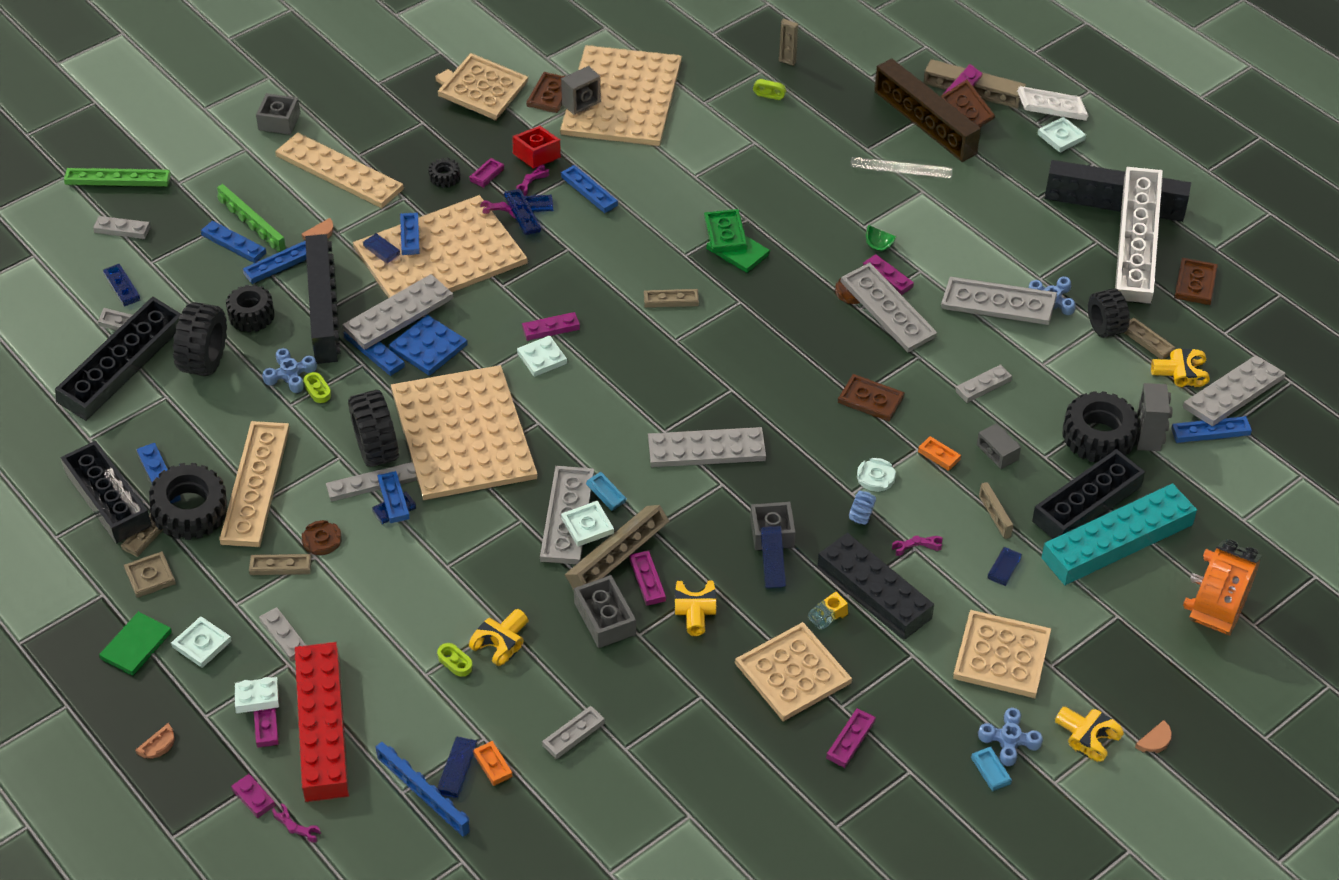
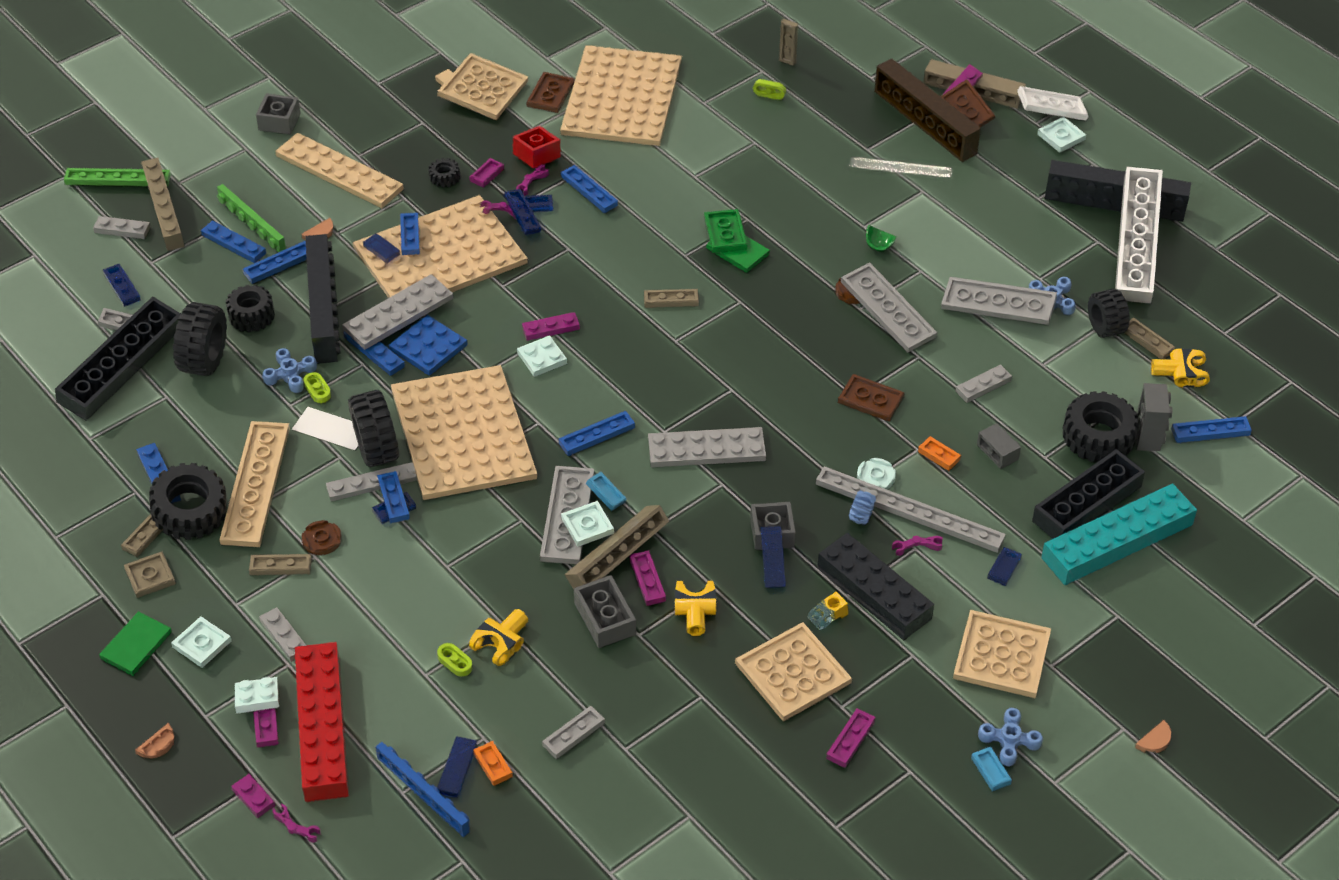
black brick [60,441,152,544] -> none
dark grey brick [561,66,601,115] -> none
magenta plate [863,254,914,295] -> none
dark tan tile [979,482,1013,539] -> none
yellow connector [1055,706,1124,762] -> none
reddish brown tile [1174,258,1218,305] -> none
light grey plate [1183,355,1286,426] -> none
orange piece [1183,539,1262,636] -> none
none -> dark tan brick [141,158,185,251]
none -> white sticker [292,407,358,450]
none -> blue plate [559,411,635,456]
none -> light grey plate [816,466,1006,553]

